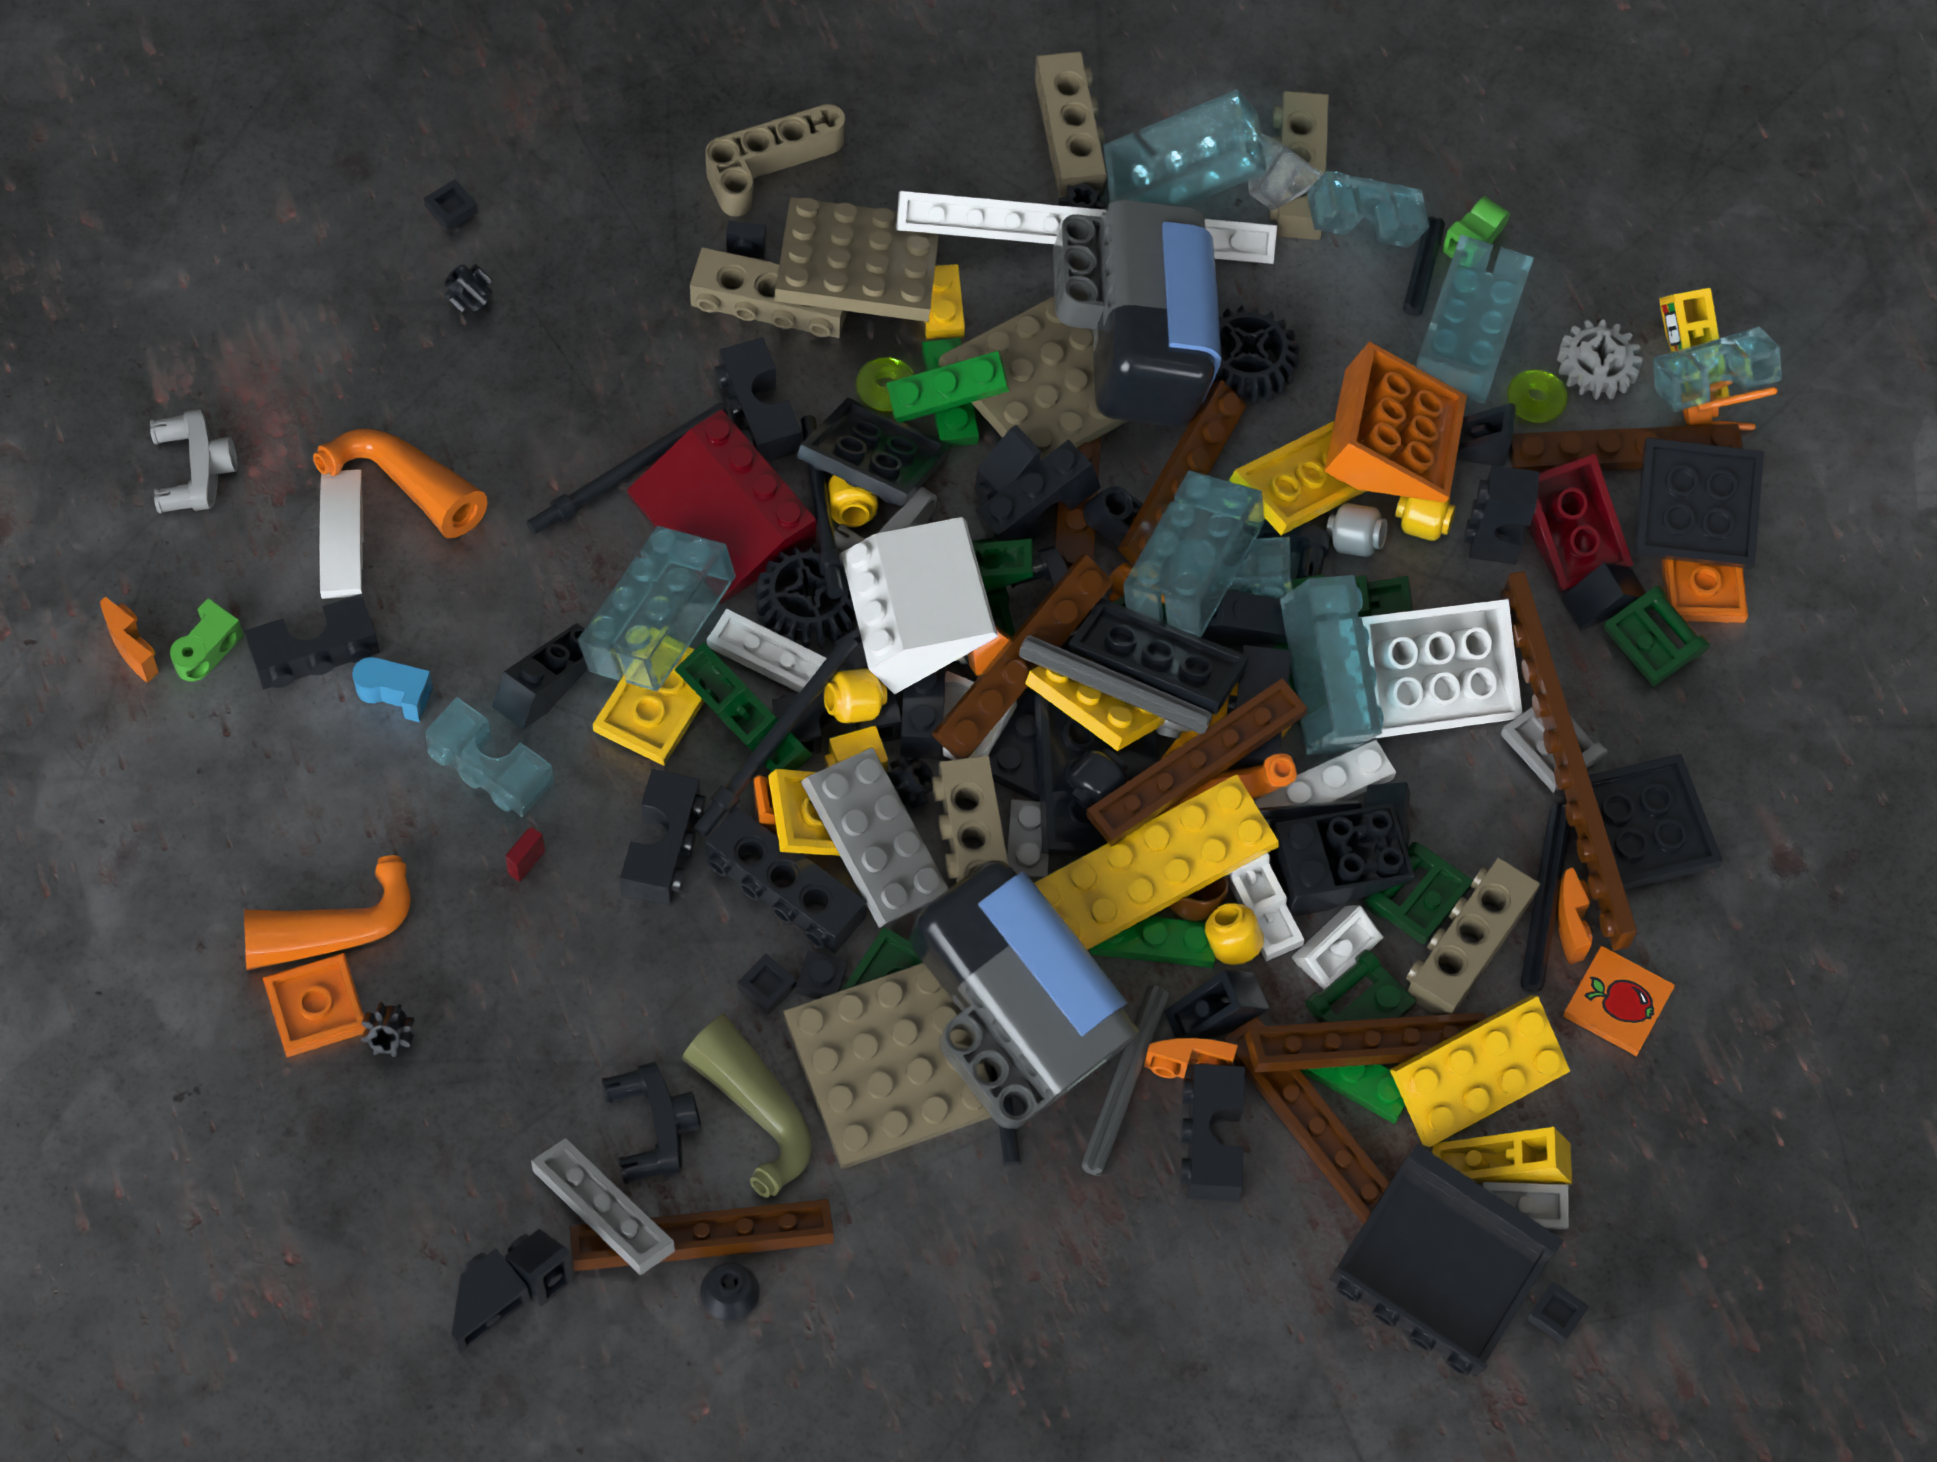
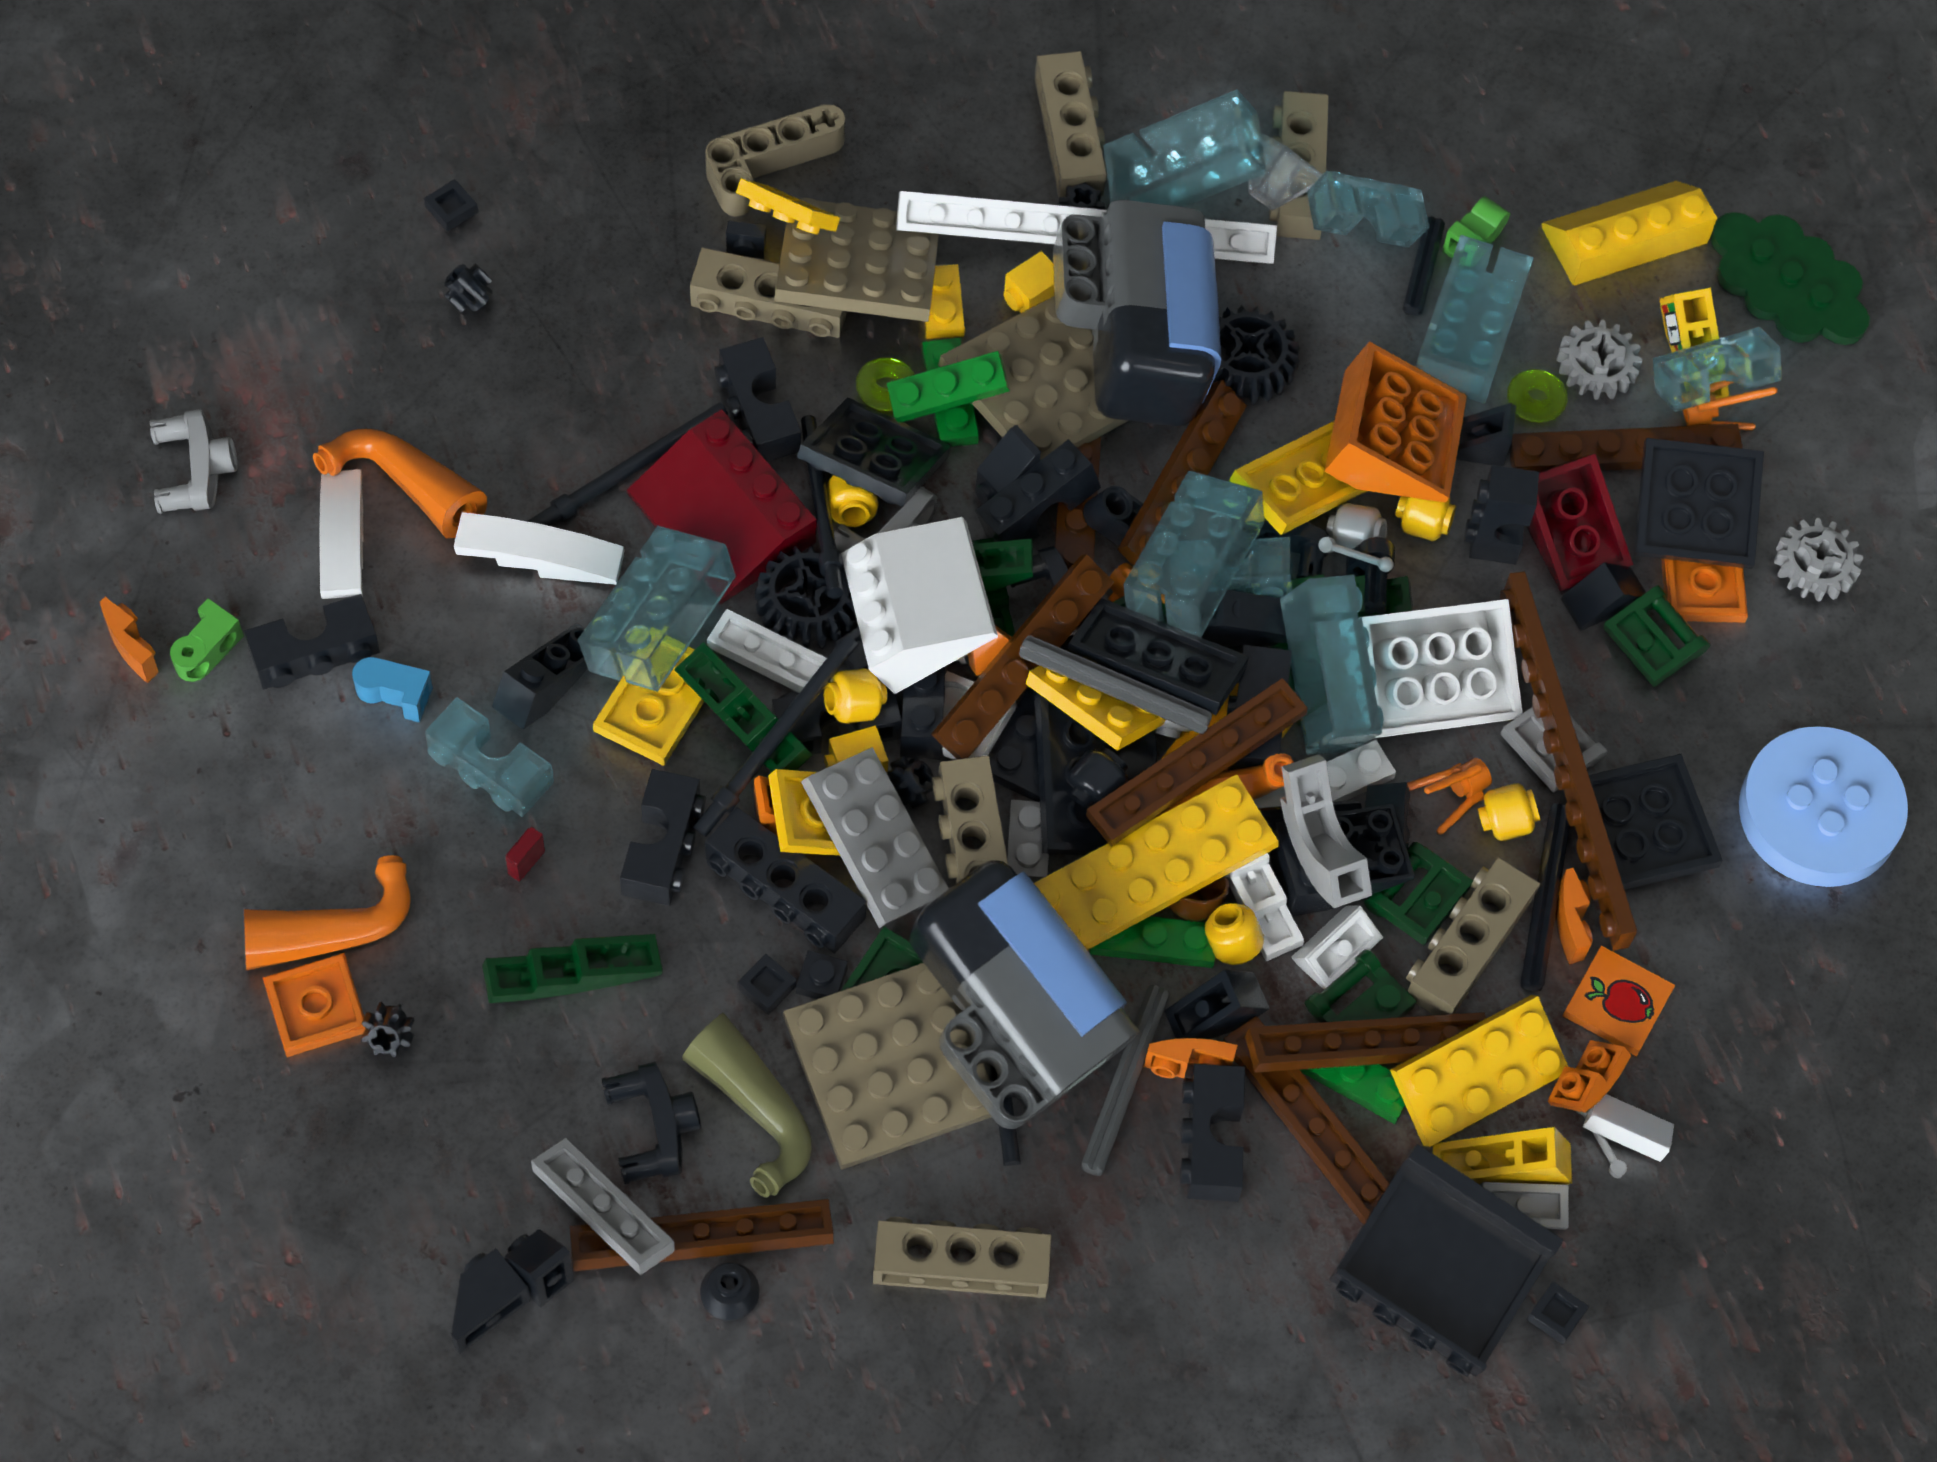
none -> white slope [453,512,625,585]
none -> dark green slope [482,934,663,1004]
none -> yellow plate [736,178,841,234]
none -> dark tan brick [873,1217,1051,1298]
none -> yellow brick [1004,251,1055,313]
none -> light grey arch [1280,754,1372,908]
none -> light grey hinge [1318,537,1394,572]
none -> black piece [1346,537,1395,615]
none -> orange plant [1407,758,1492,835]
none -> yellow head [1477,783,1541,841]
none -> yellow slope [1541,181,1717,286]
none -> orange slope [1547,1040,1631,1113]
none -> light grey hinge [1576,1111,1627,1178]
none -> white slope [1583,1094,1674,1162]
none -> dark green plate [1710,212,1870,345]
none -> light blue brick [1739,726,1908,887]
none -> light grey gear [1774,518,1863,601]

